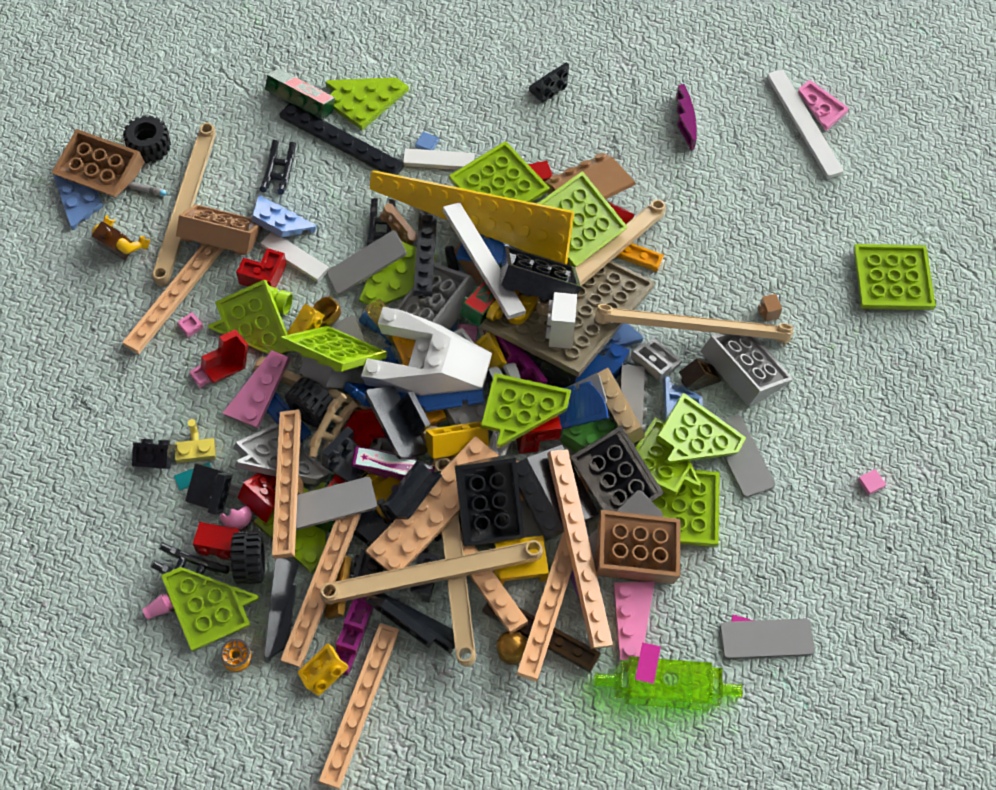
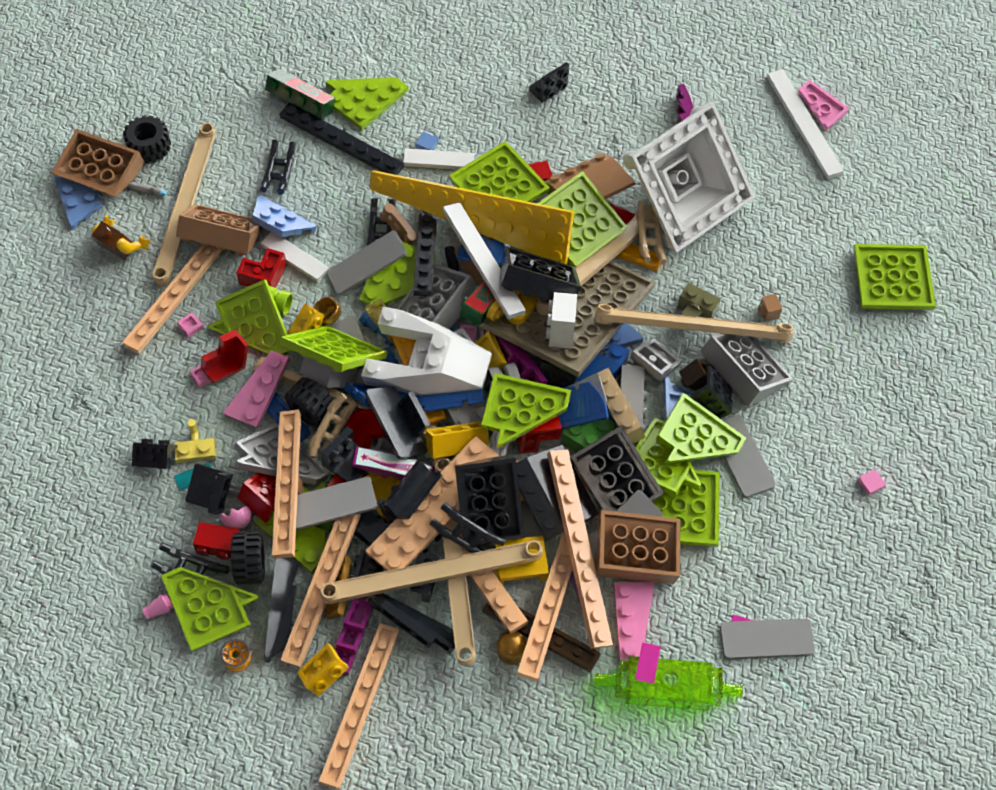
none -> black piece [429,502,505,553]
none -> white piece [623,102,755,253]
none -> tan piece [636,201,667,264]
none -> olive brick [677,282,721,319]
none -> black bracket [691,366,733,419]

